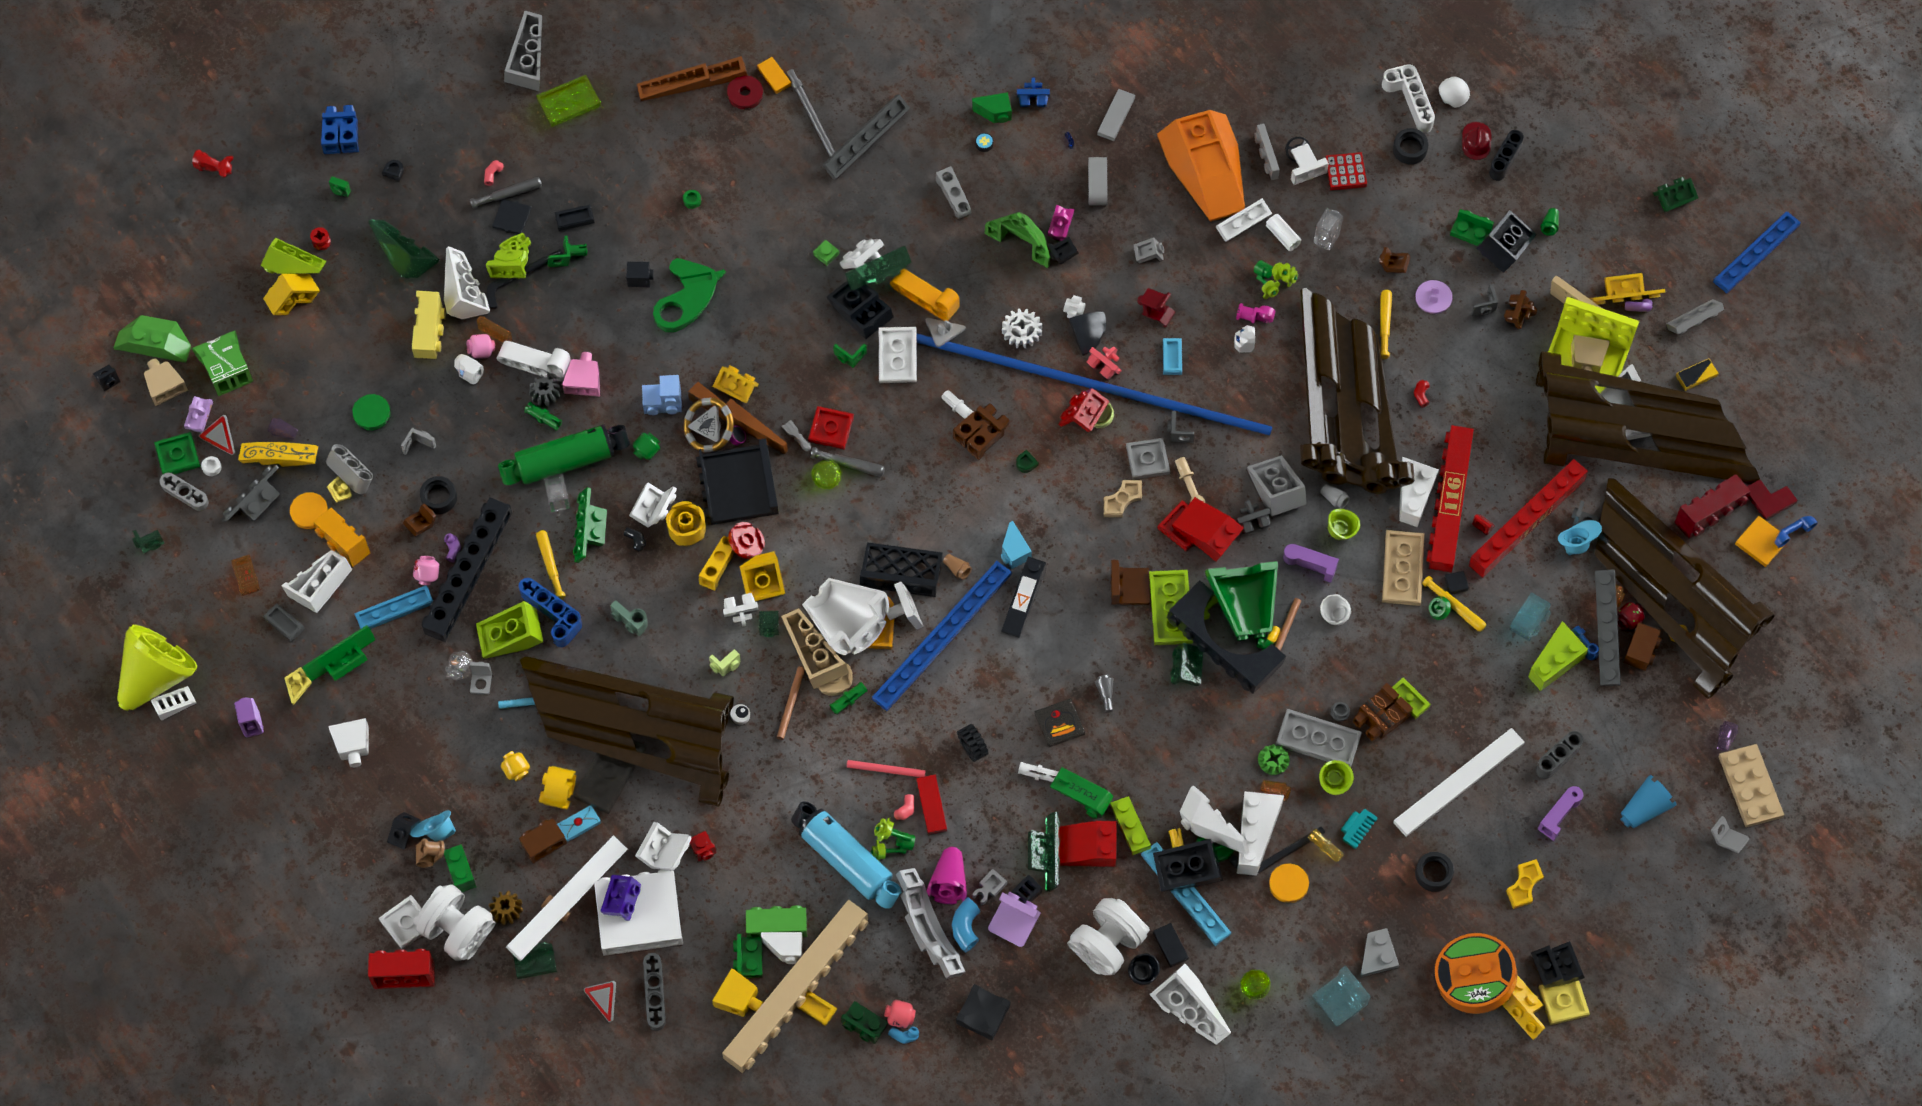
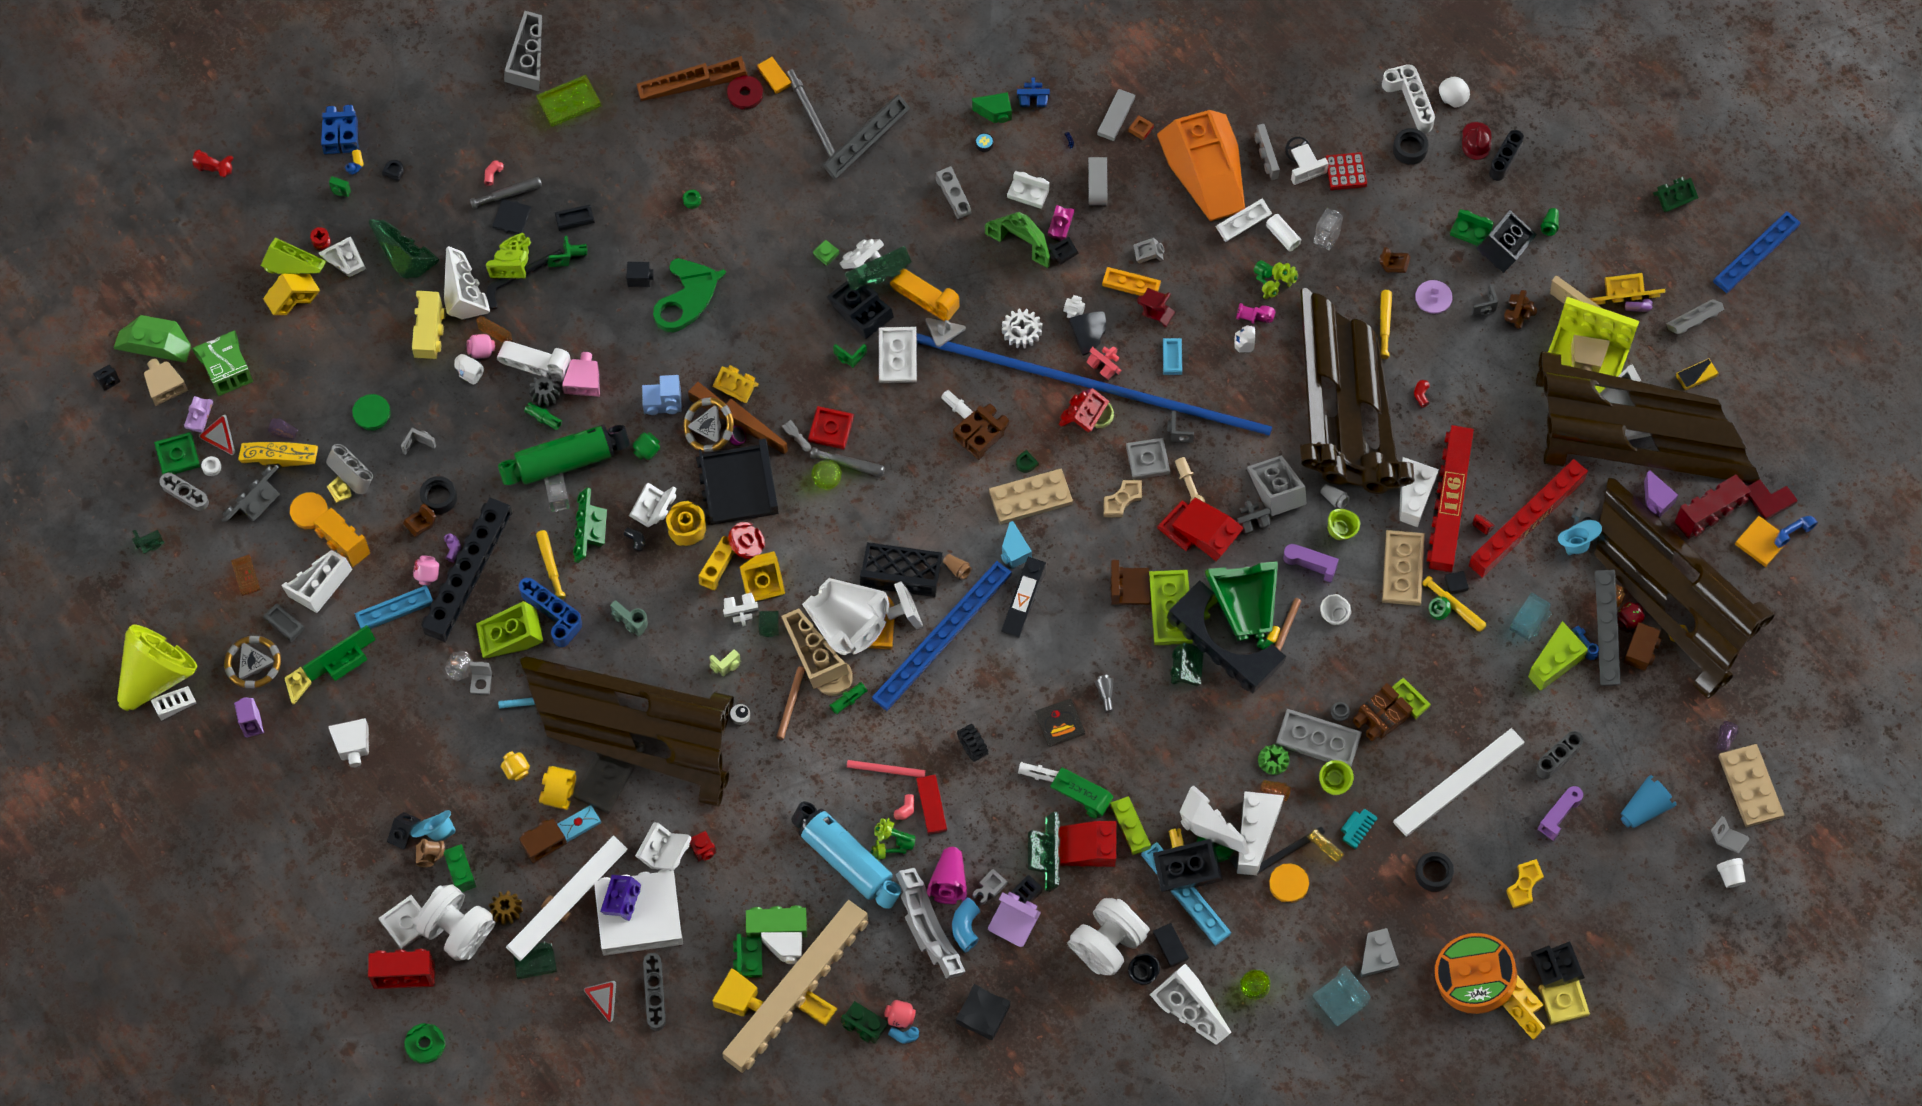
none -> piece [224,636,281,689]
none -> white wing [319,237,366,277]
none -> arm [345,150,363,175]
none -> green tile [404,1023,445,1064]
none -> tan plate [989,468,1073,525]
none -> white bracket [1007,171,1049,209]
none -> light orange plate [1102,267,1161,296]
none -> dark orange plate [1128,116,1154,141]
none -> medium lavender slope [1644,471,1678,517]
none -> white piece [1717,858,1746,888]

